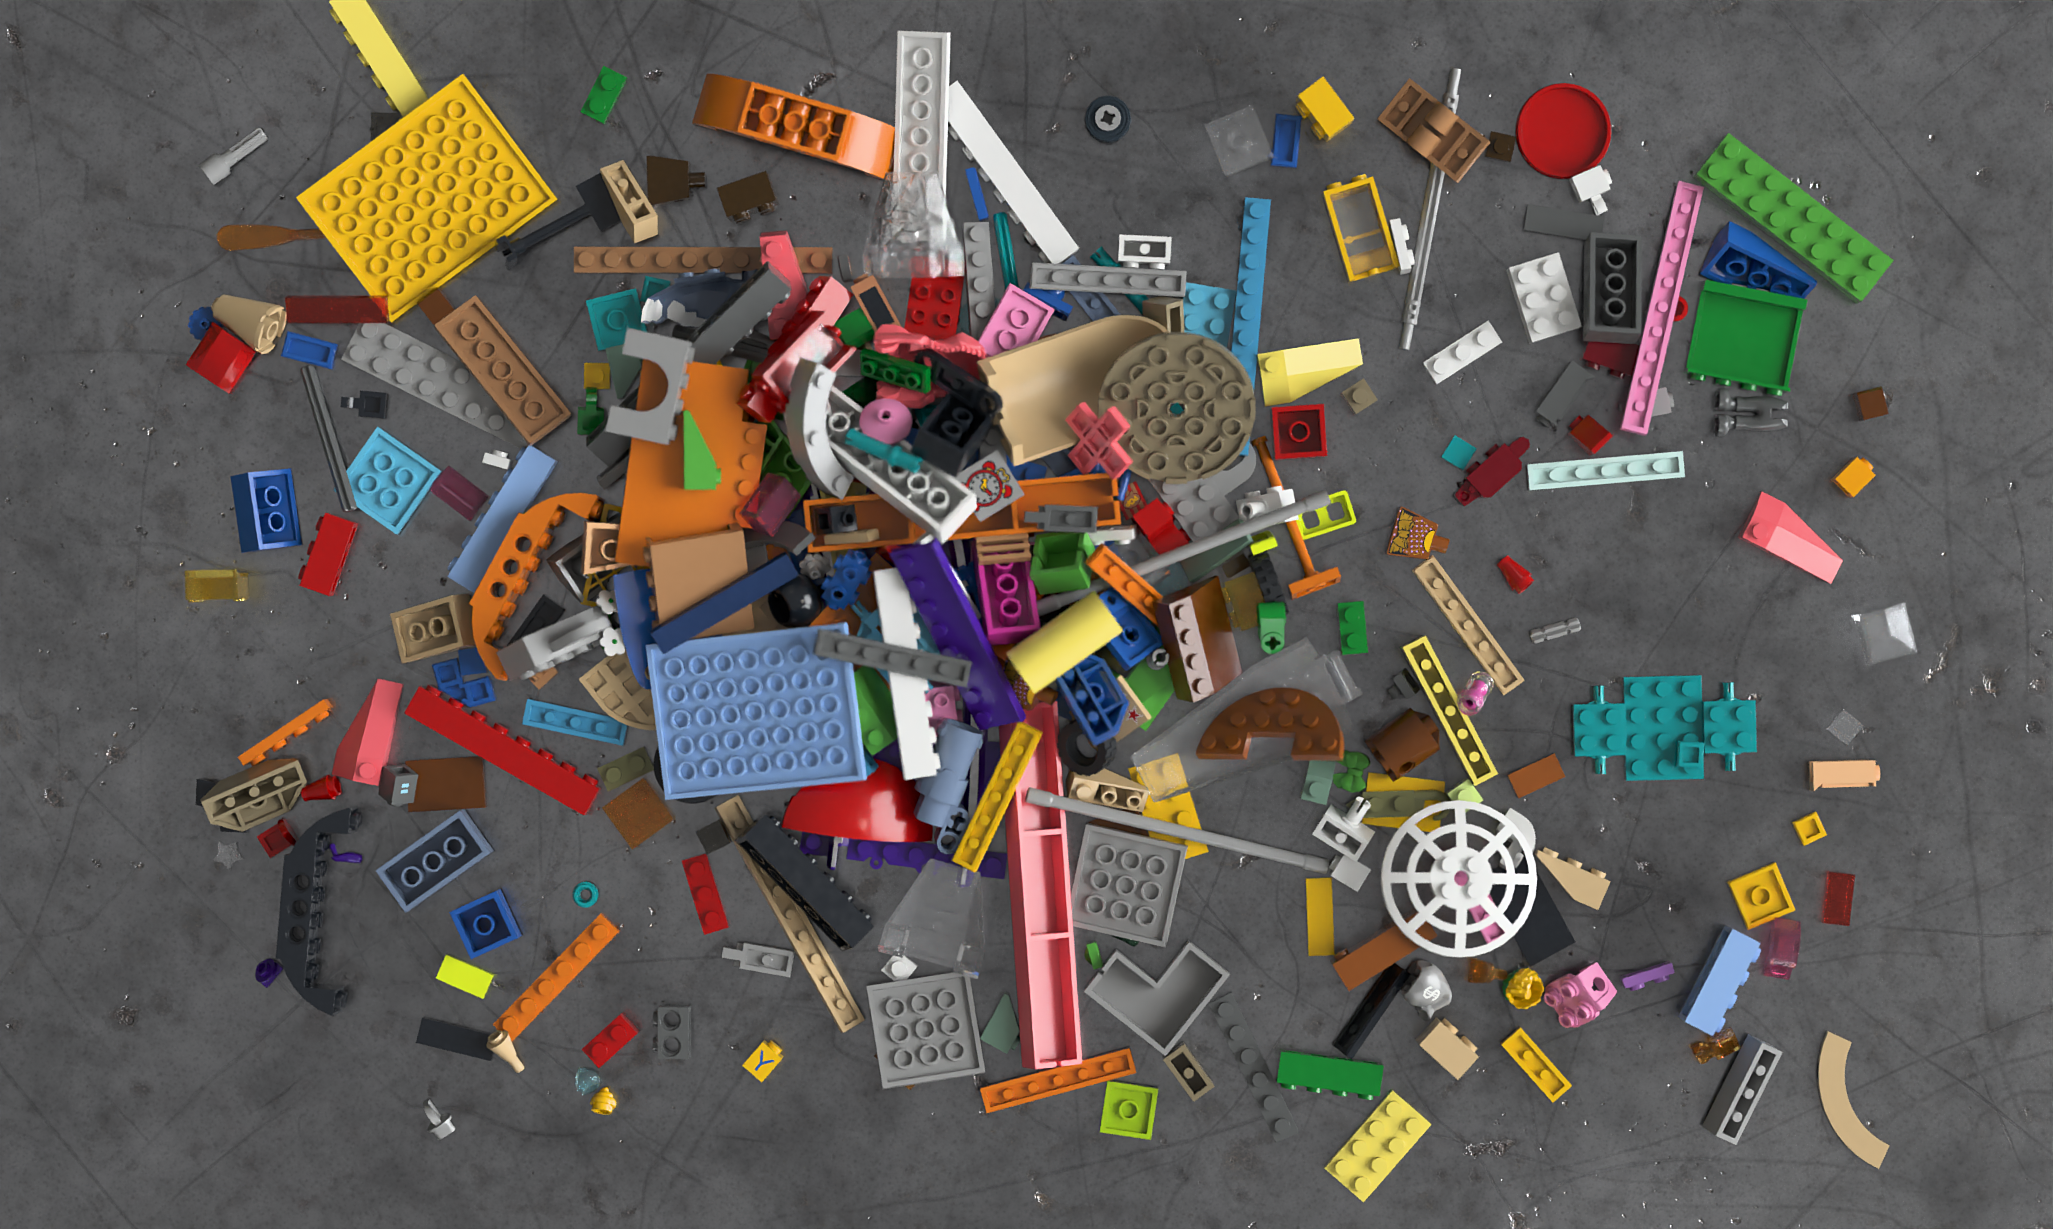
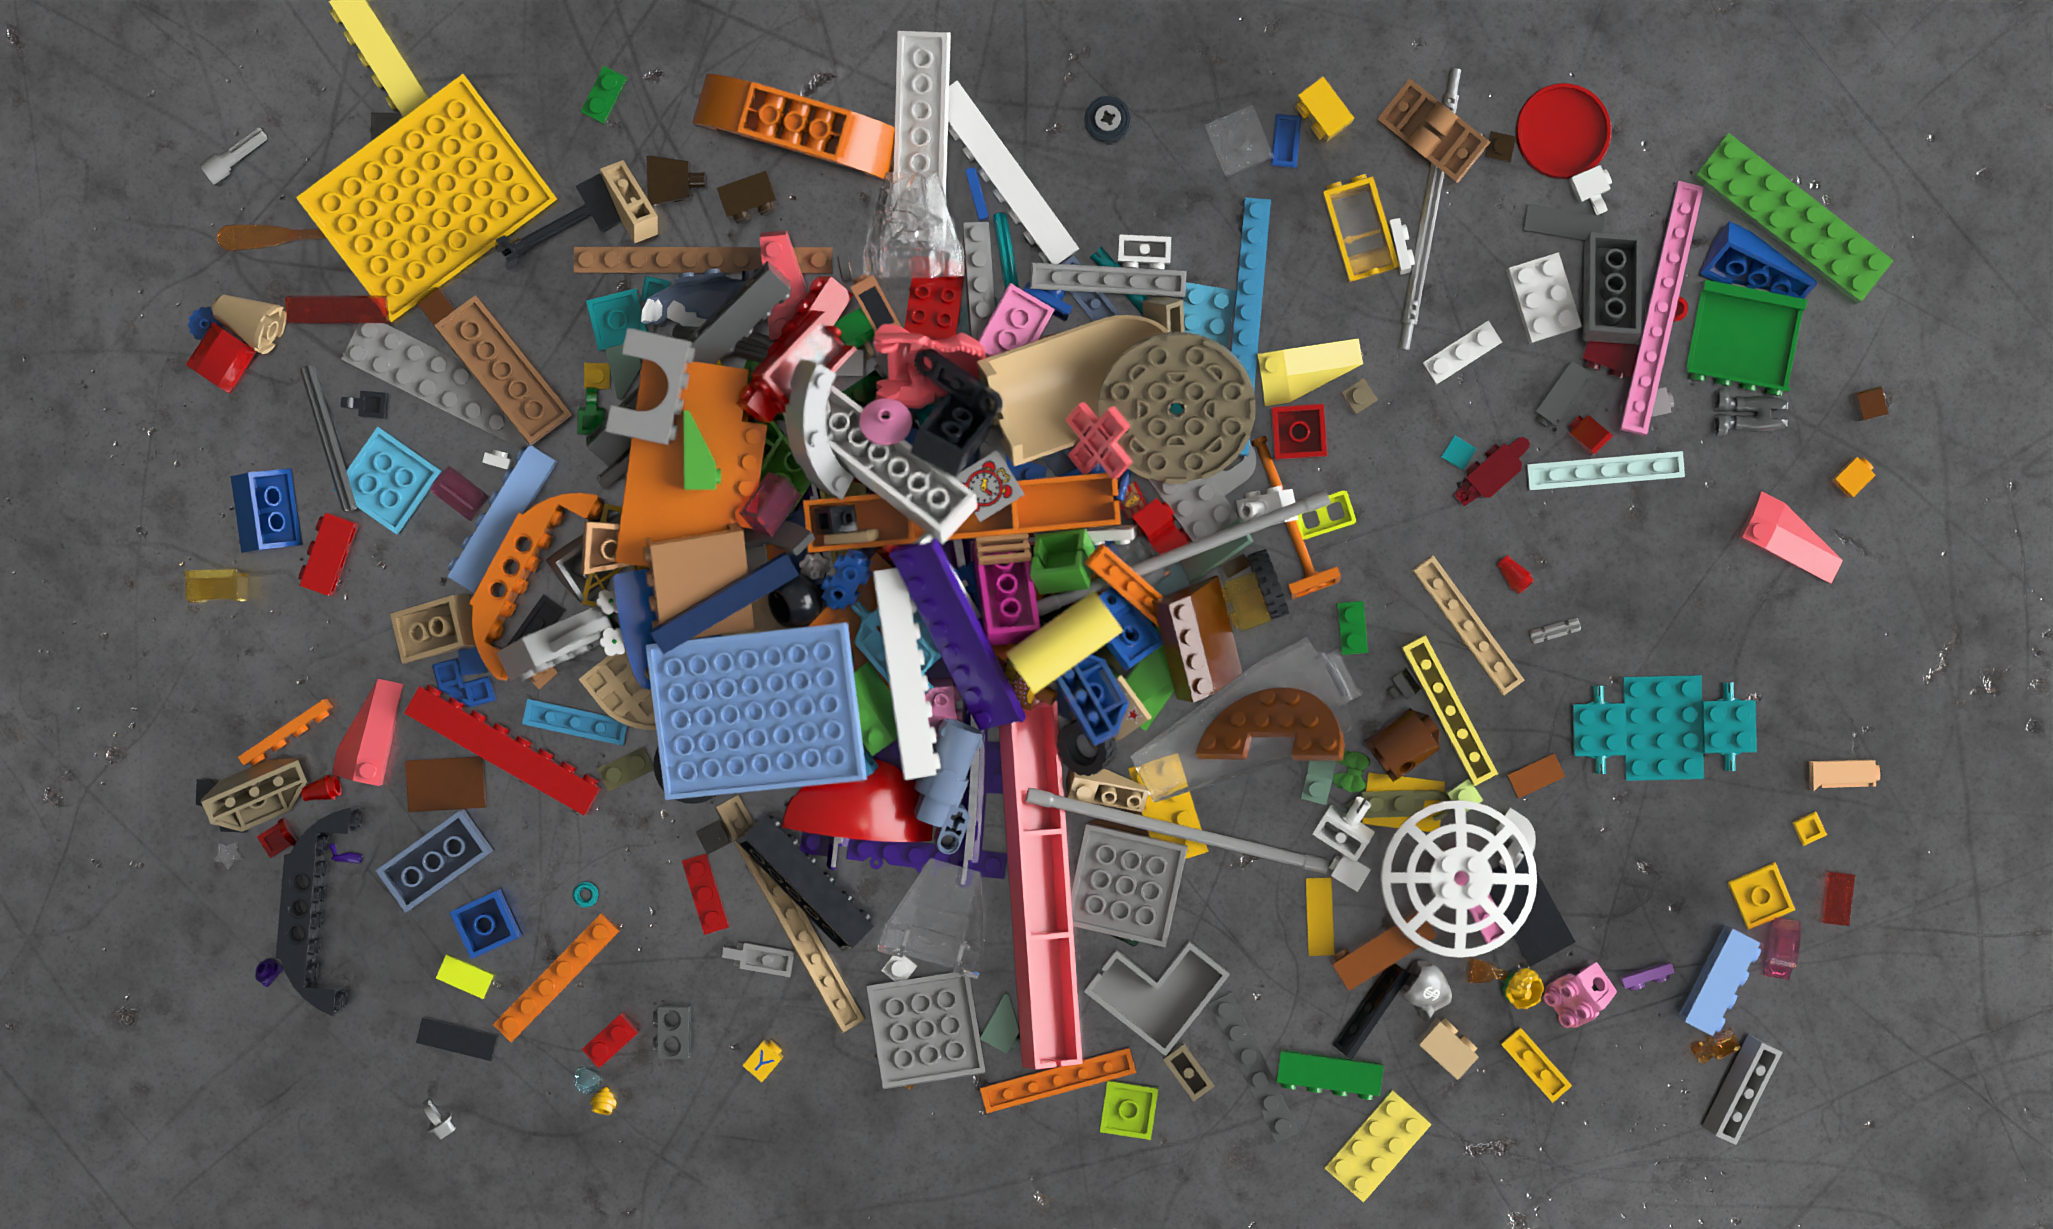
blue tile [281,331,338,369] -> none
dark grey brick [378,764,418,807] -> none
tan cone [486,1030,524,1073] -> none
clear orange tile [602,777,674,849] -> none
dark grey tile [813,629,972,687] -> none
teal pin [845,428,922,474] -> none
green tile [860,348,931,394] -> none
yellow tile [952,721,1043,872] -> none
dark grey hinge [1024,504,1098,533] -> none
bright green tile [1084,940,1103,970] -> none
light grey pin [1146,649,1169,670] -> none
neon yellow tile [1248,530,1278,555] -> none
green piece [1257,602,1286,654] -> none
torso [1385,506,1450,560] -> none
clear piece [1457,671,1494,715] -> none
tan slope [1534,847,1611,910] -> none
teal tile [1676,741,1704,768] -> none
tan tile [1817,1031,1890,1169] -> none
clear tile [1826,709,1864,745] -> none
clear slope [1854,602,1918,666] -> none

